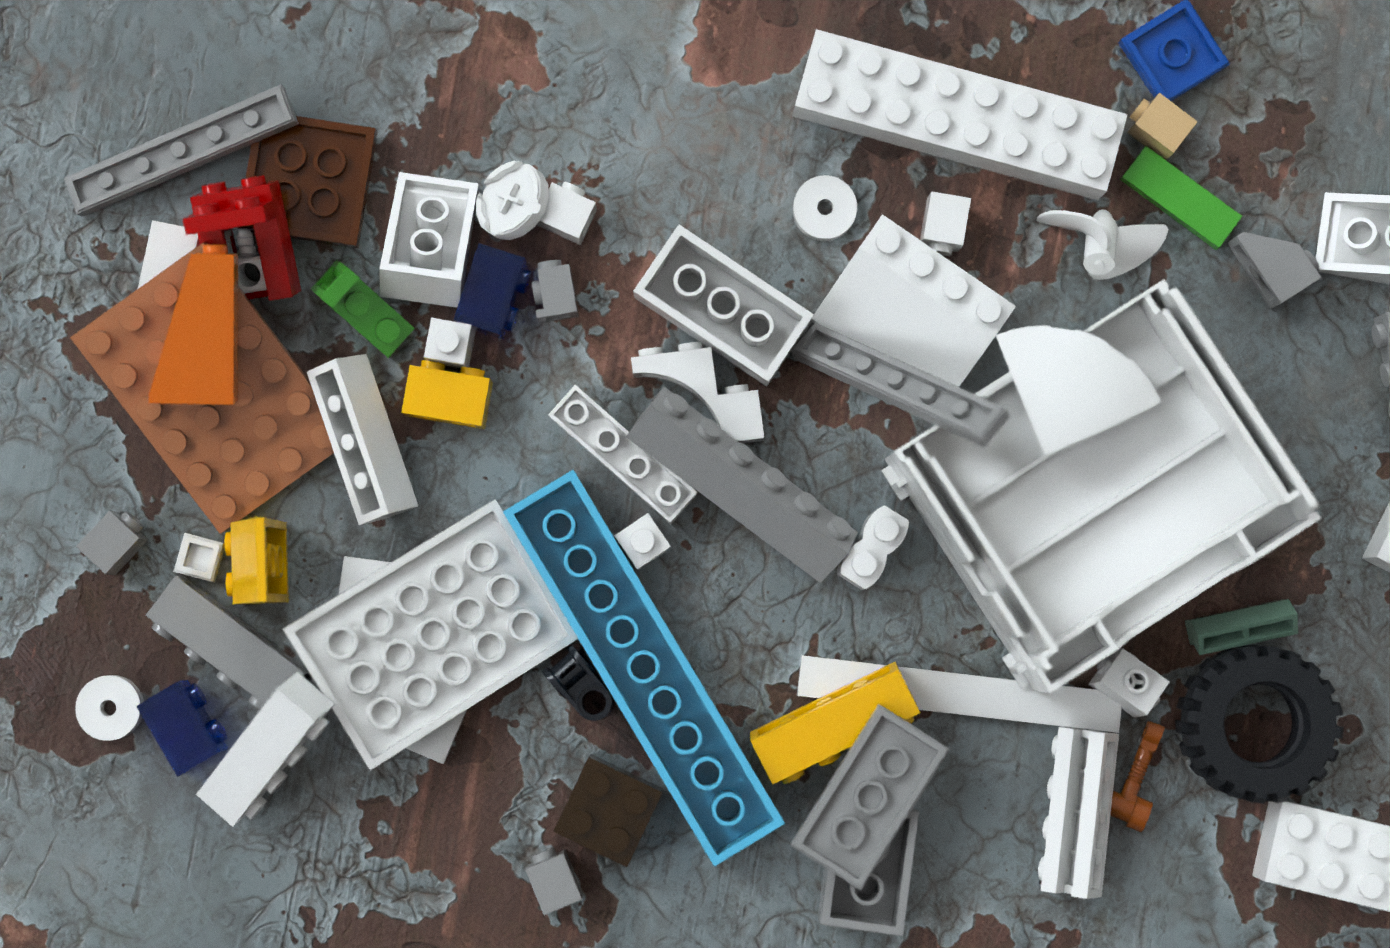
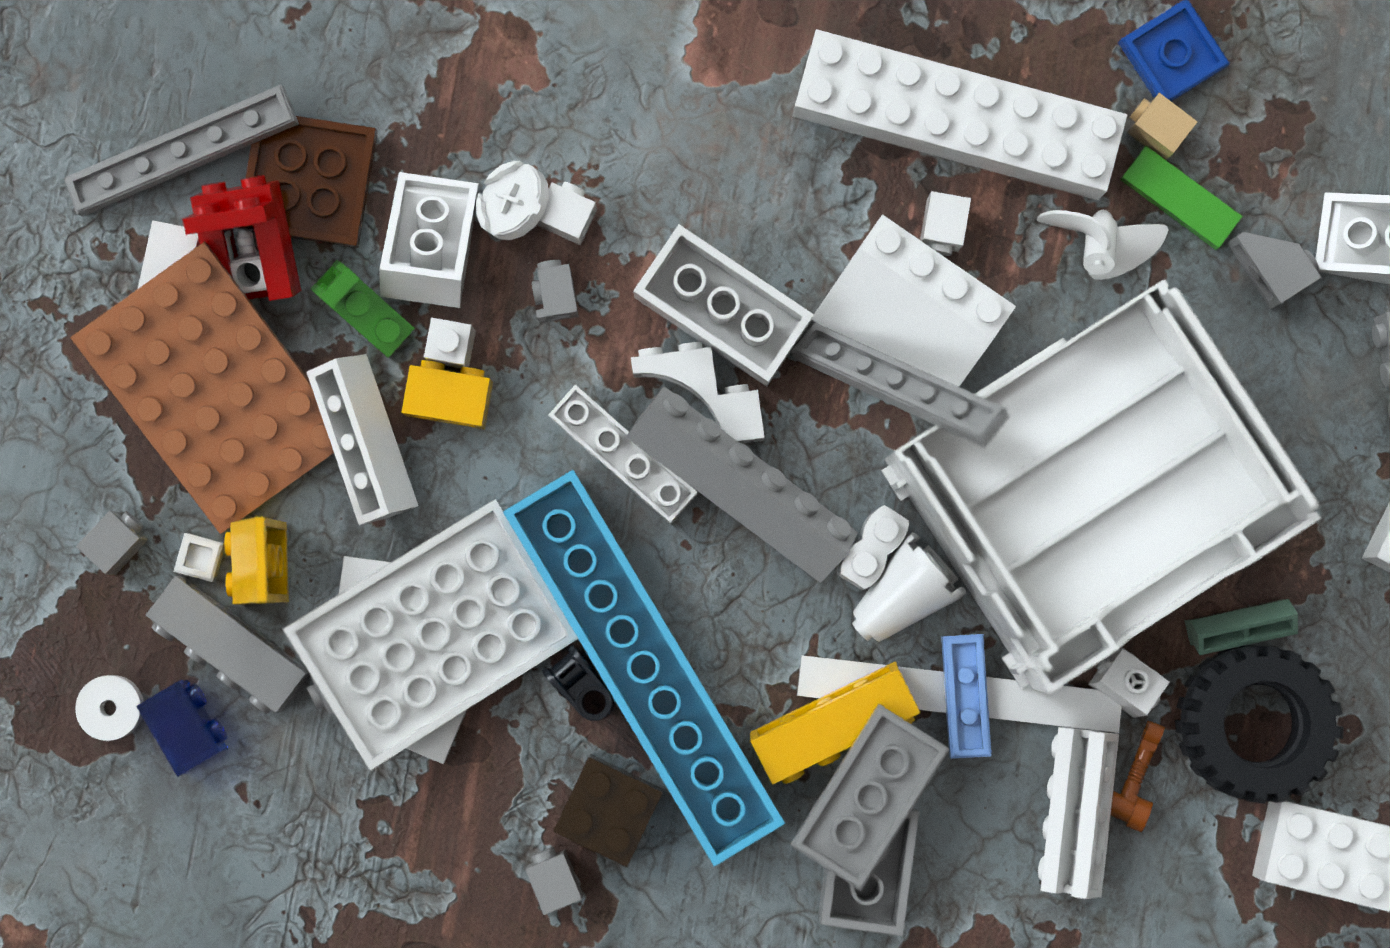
orange slope [149,244,238,405] -> none
white brick [196,672,335,827] -> none
clear blue brick [453,243,531,339] -> none
white brick [614,513,671,570] -> none
white piece [793,175,857,241] -> none
white brick [996,325,1162,456] -> none
none -> white cone [852,532,966,642]
none -> light blue tile [941,634,992,759]

